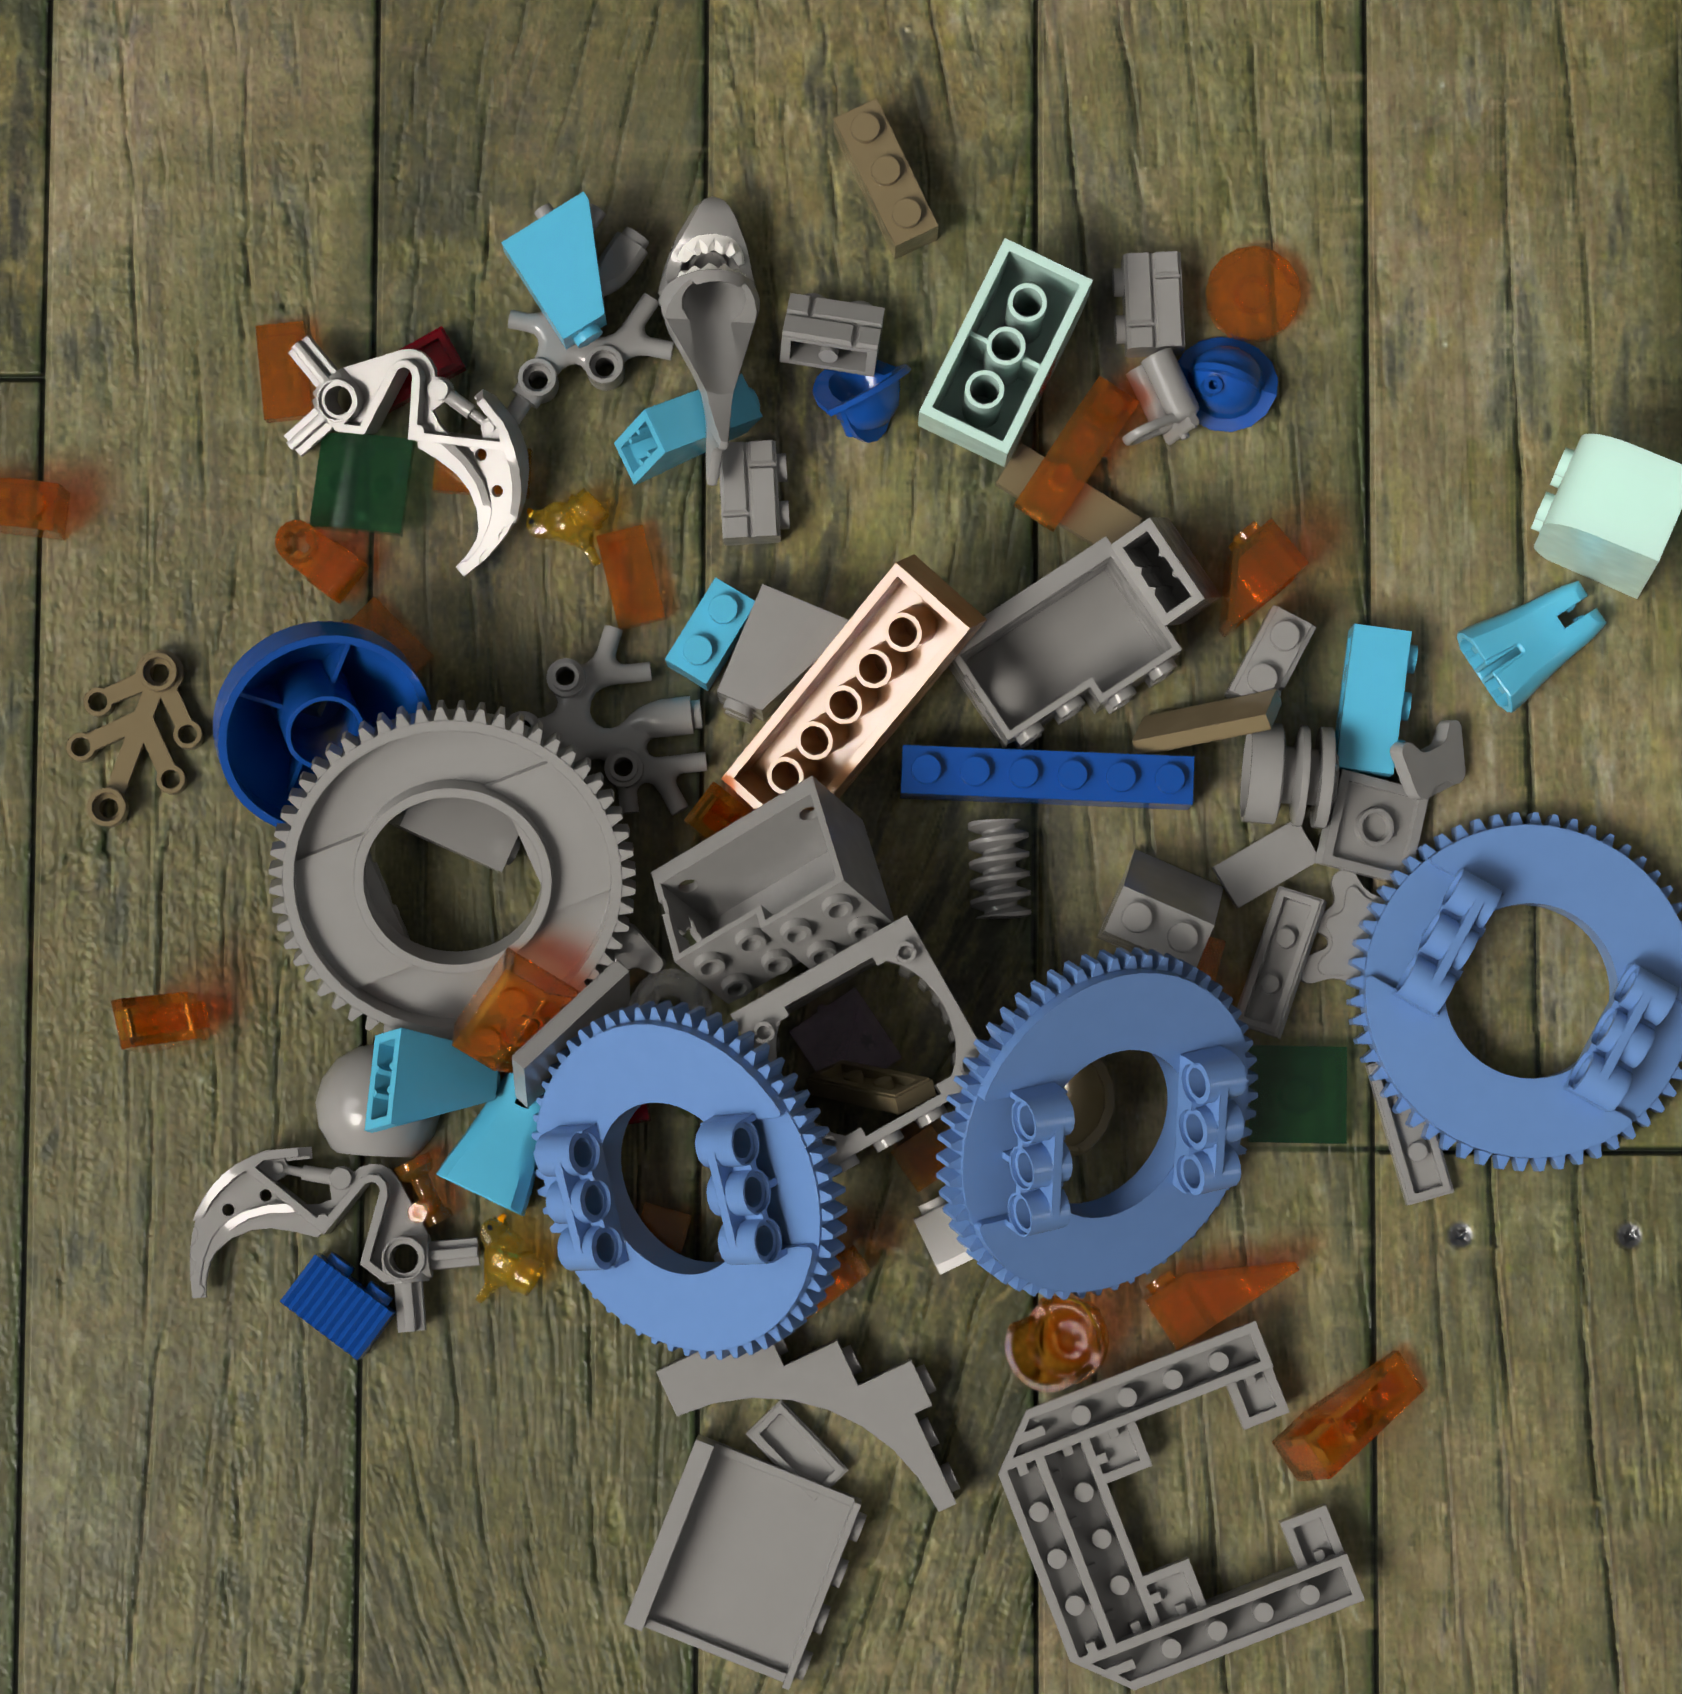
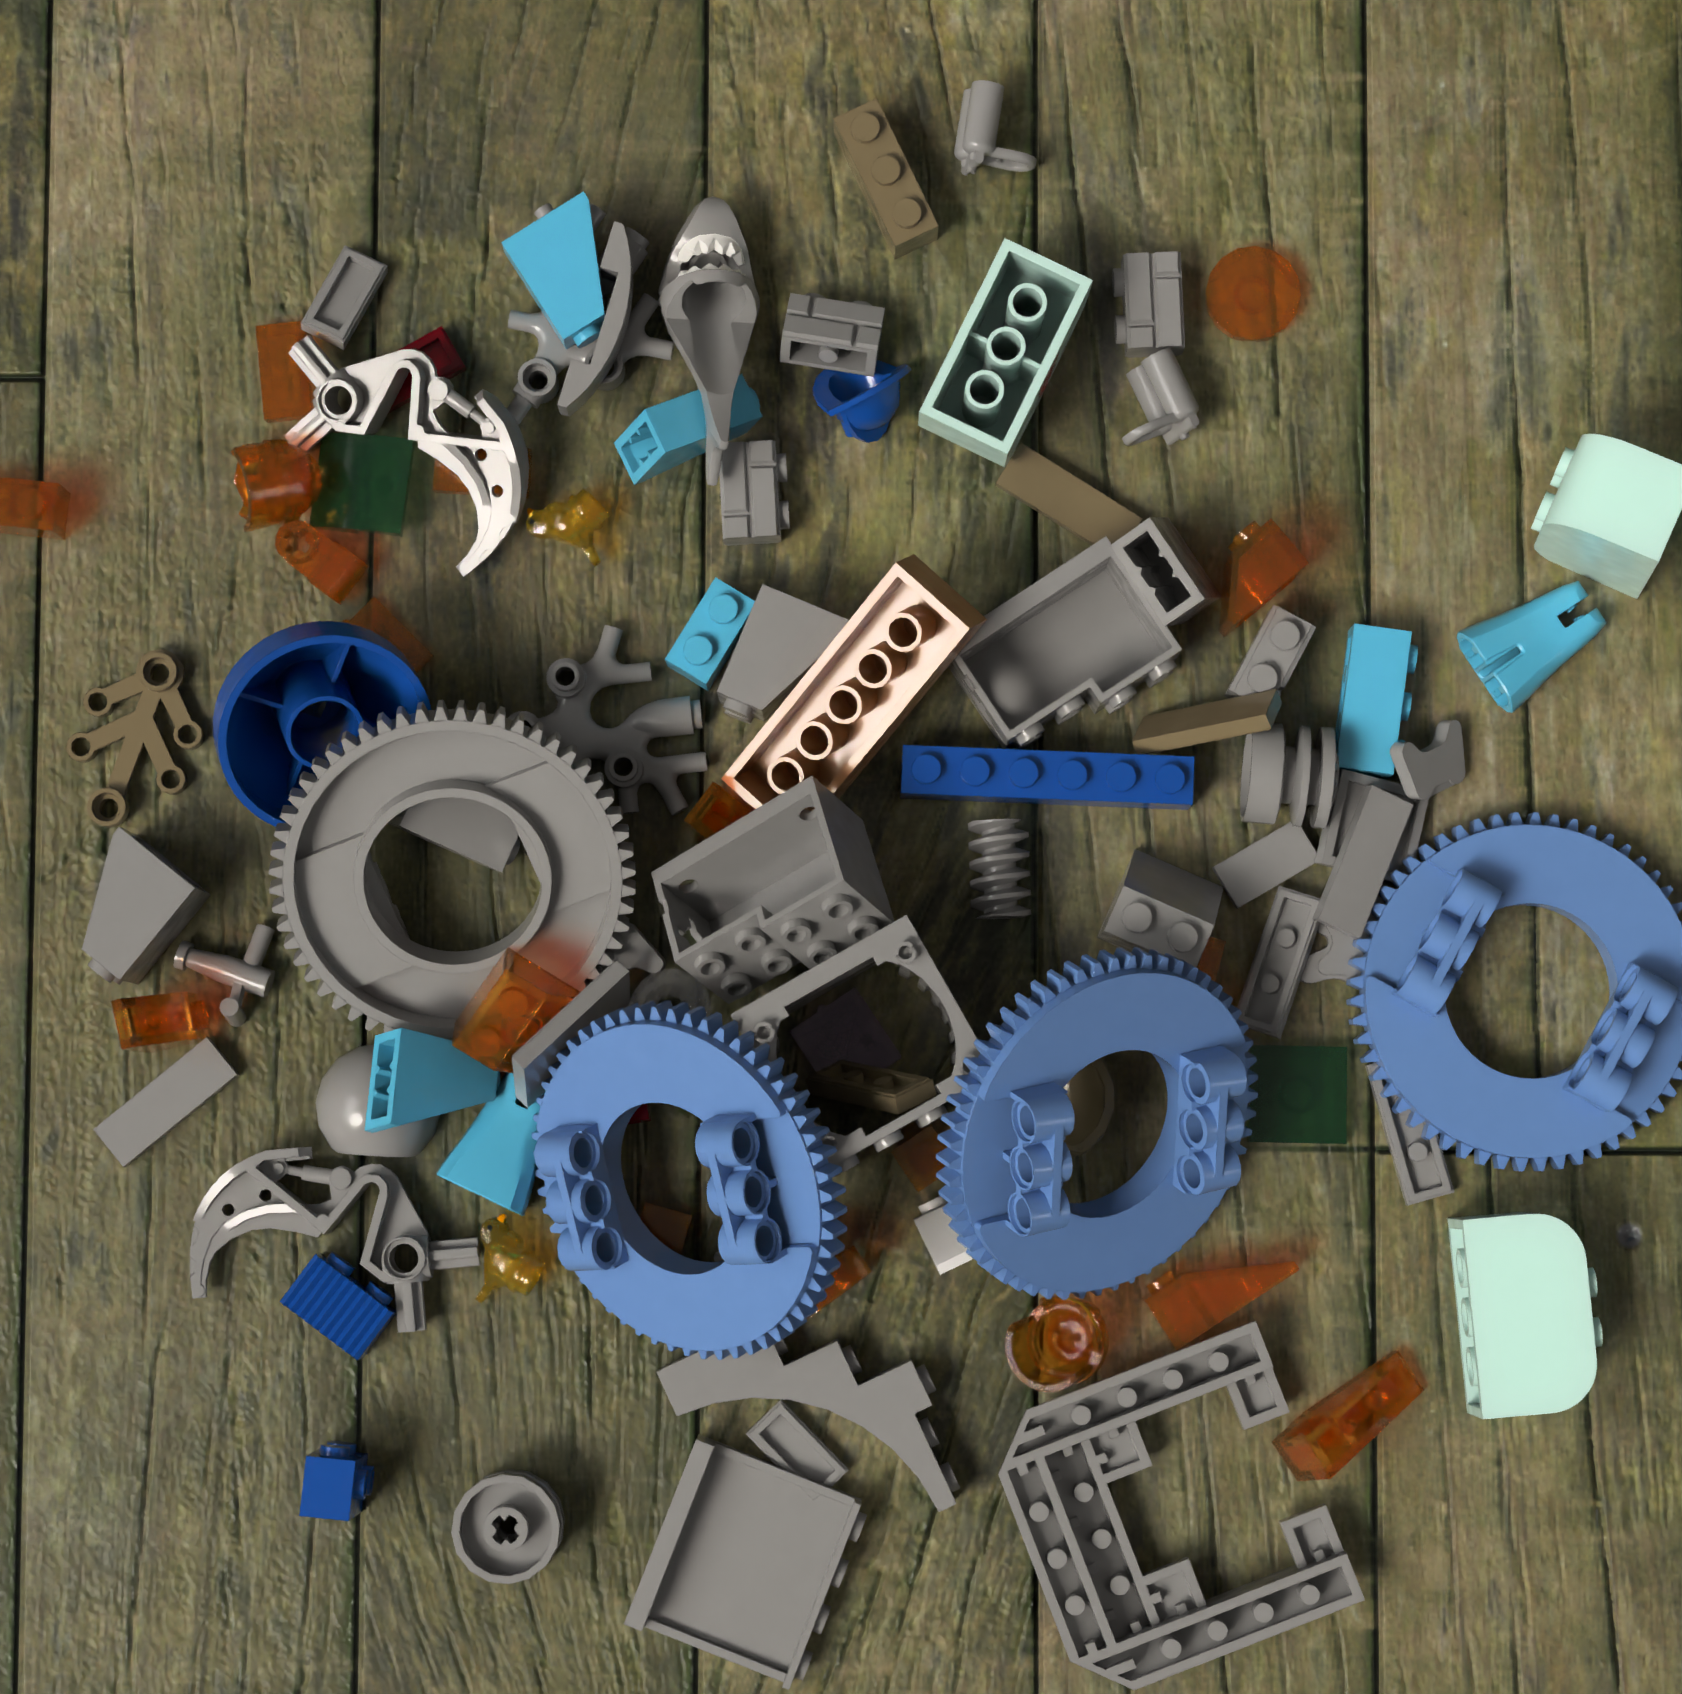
clear orange piece [393,1152,454,1228] -> none
clear orange tile [596,525,666,630] -> none
clear orange slope [1013,376,1140,532] -> none
blue helmet [1178,337,1278,432] -> none
none -> light grey slope [82,827,211,985]
none -> light grey tile [93,1037,239,1167]
none -> light grey piece [173,924,275,1027]
none -> clear orange helmet [231,439,322,532]
none -> blue brick [299,1441,375,1521]
none -> light grey tile [301,245,388,350]
none -> light grey wheel [451,1469,565,1584]
none -> light grey slope [557,221,633,417]
none -> light grey piece [954,80,1037,176]
none -> light grey tile [1312,785,1414,938]
none -> light aqua brick [1447,1212,1603,1419]

